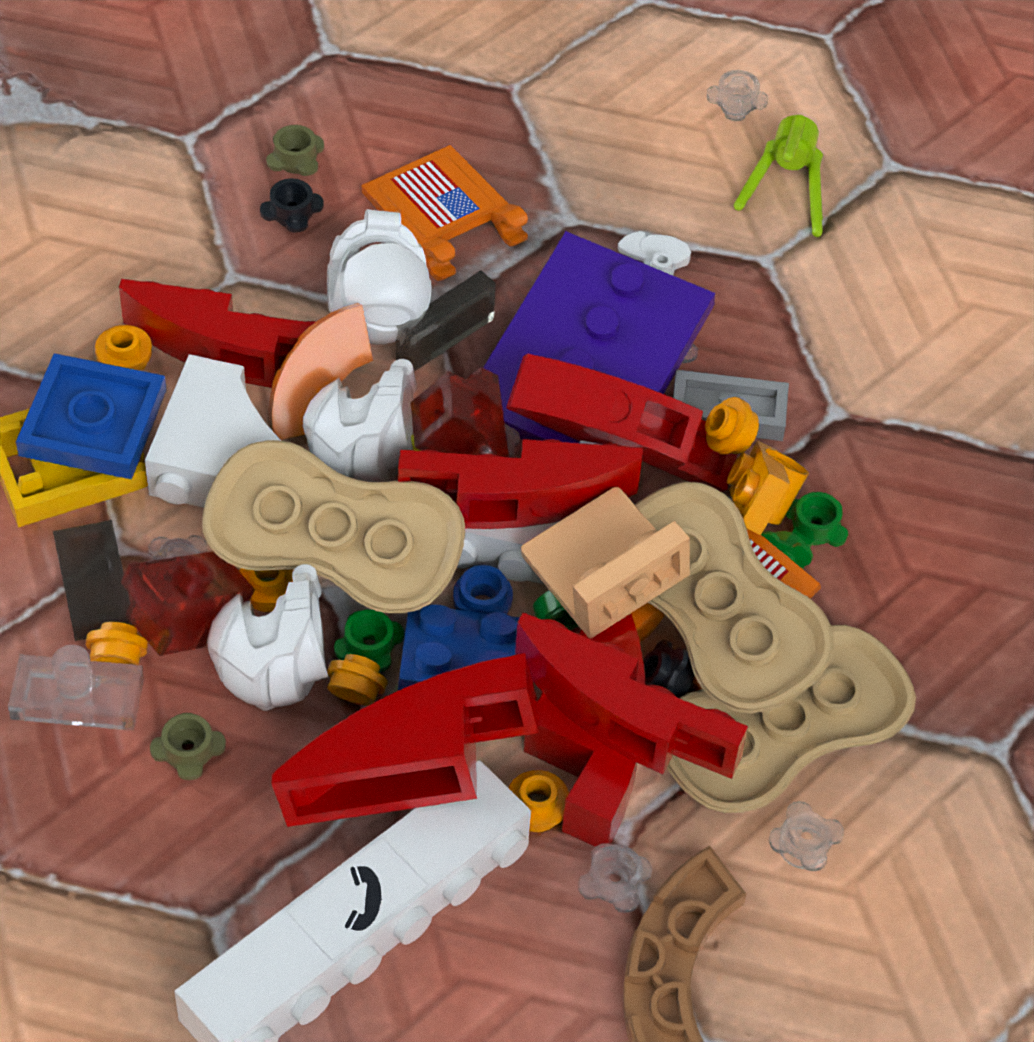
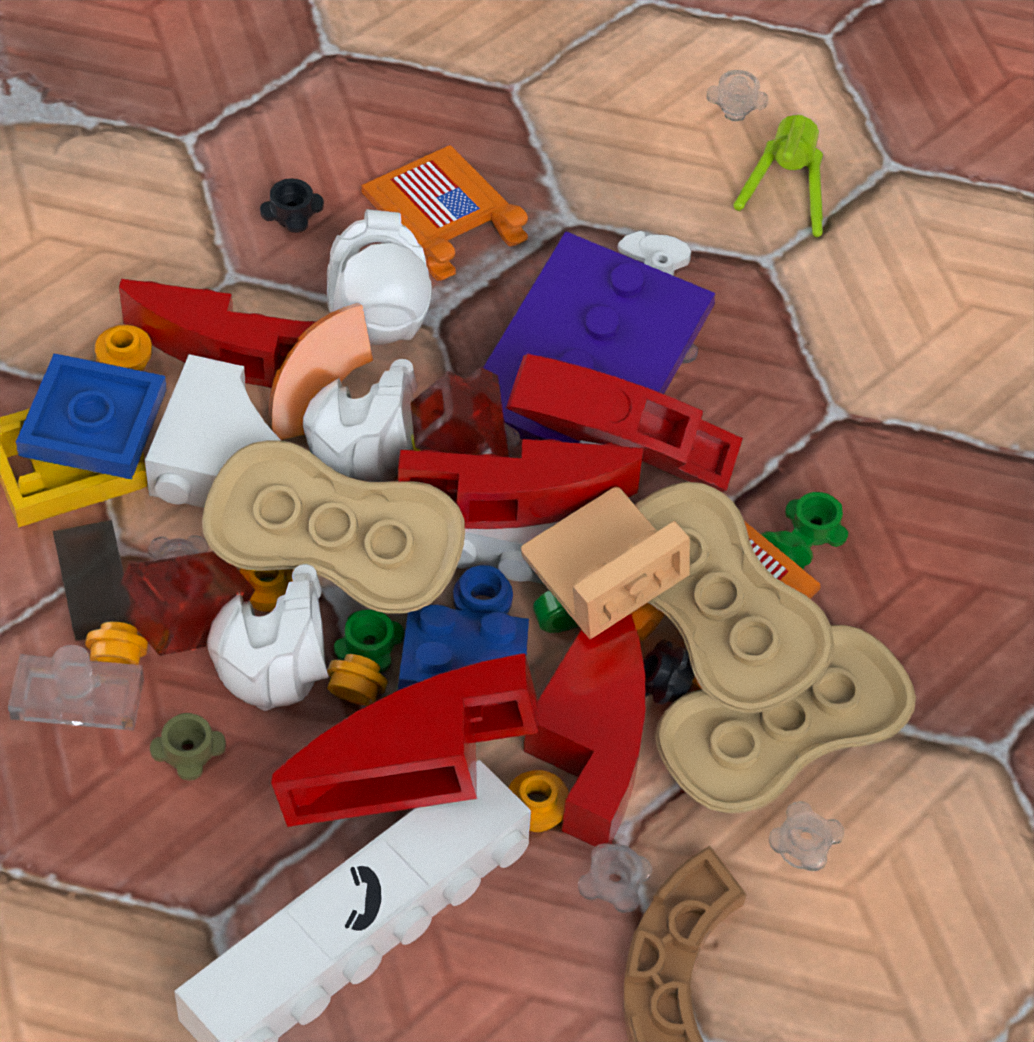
olive plate [266,125,324,176] -> none
clear smoke tile [396,270,496,372] -> none
red slope [515,612,748,779] -> none
light grey plate [673,370,789,441] -> none
light orange plate [705,397,759,455] -> none
light orange plate [727,440,809,535] -> none

